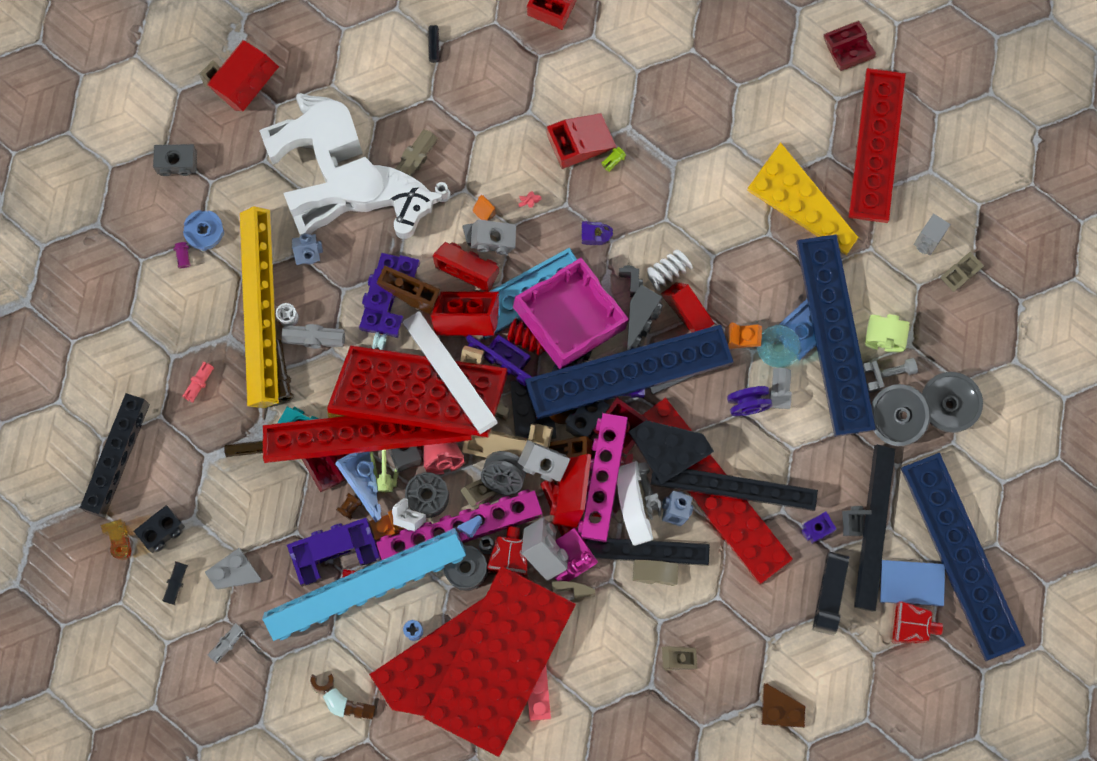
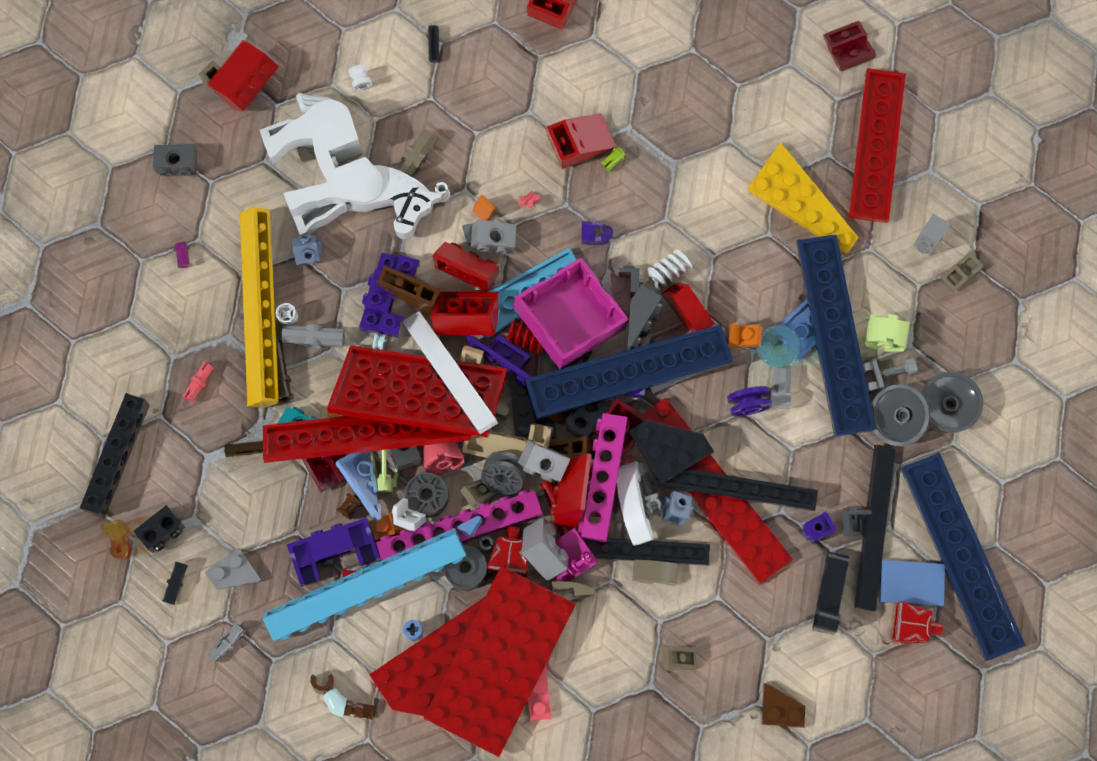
medium blue plate [183,210,224,251] -> none
none -> white wheel [348,64,372,91]

